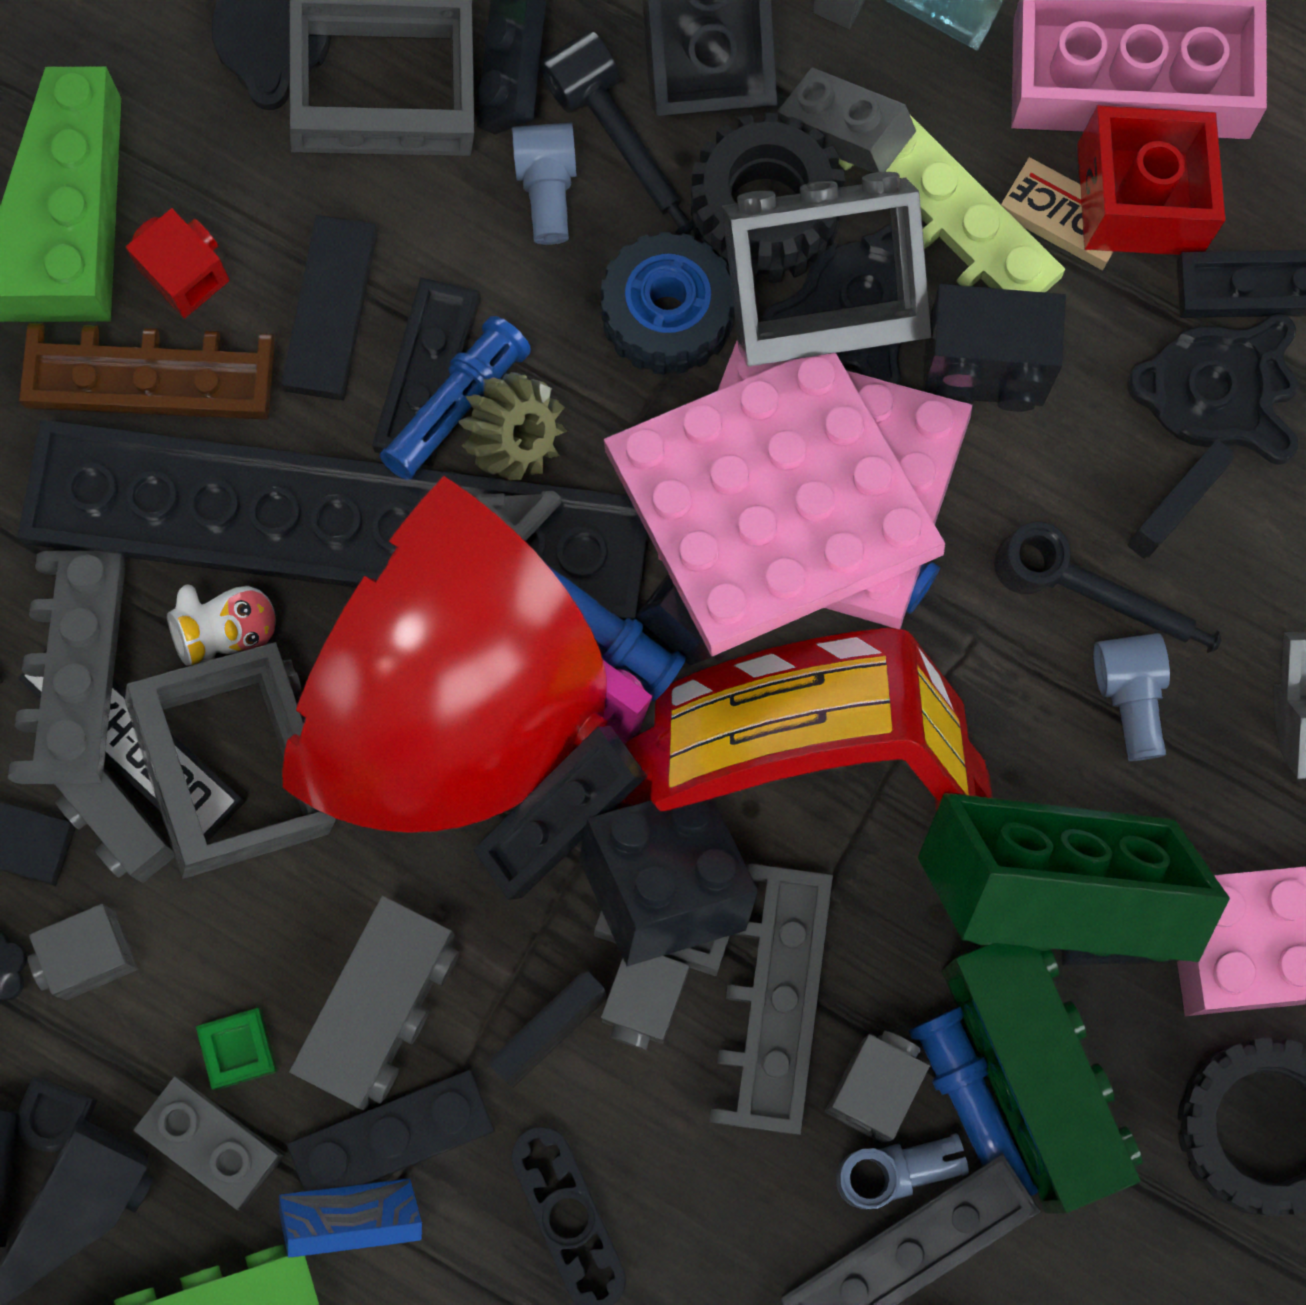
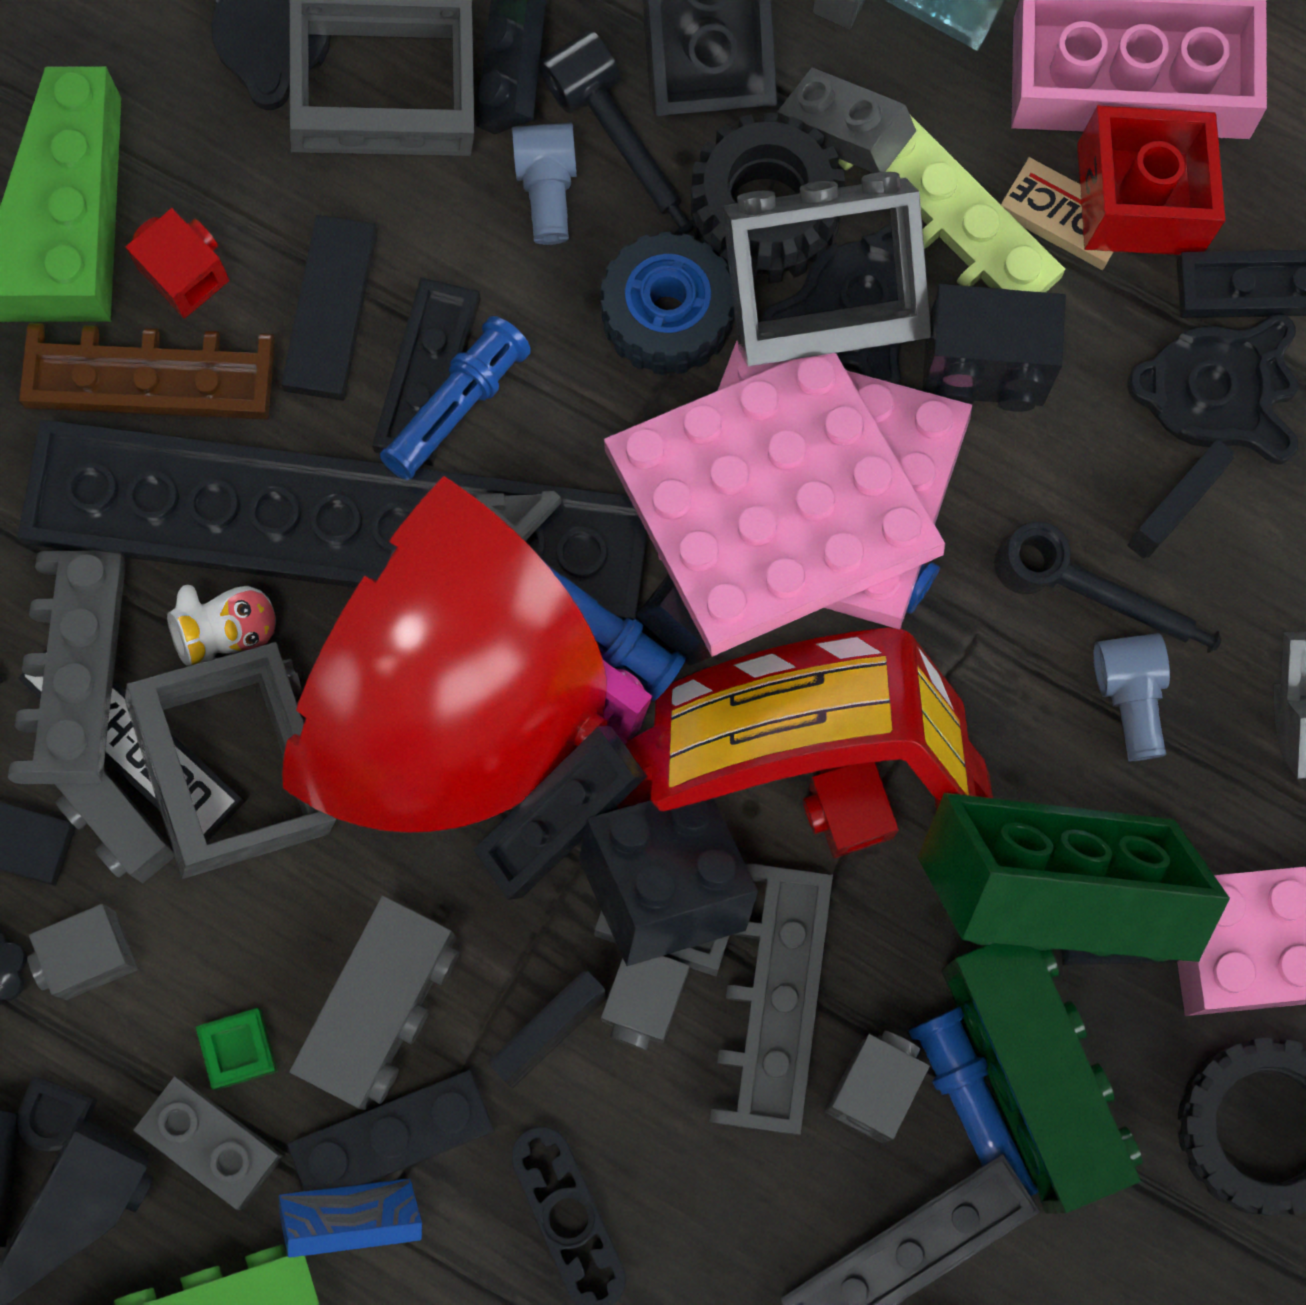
olive gear [458,372,568,480] -> none
sand blue pin [836,1133,969,1209] -> none
none -> red brick [802,762,899,859]

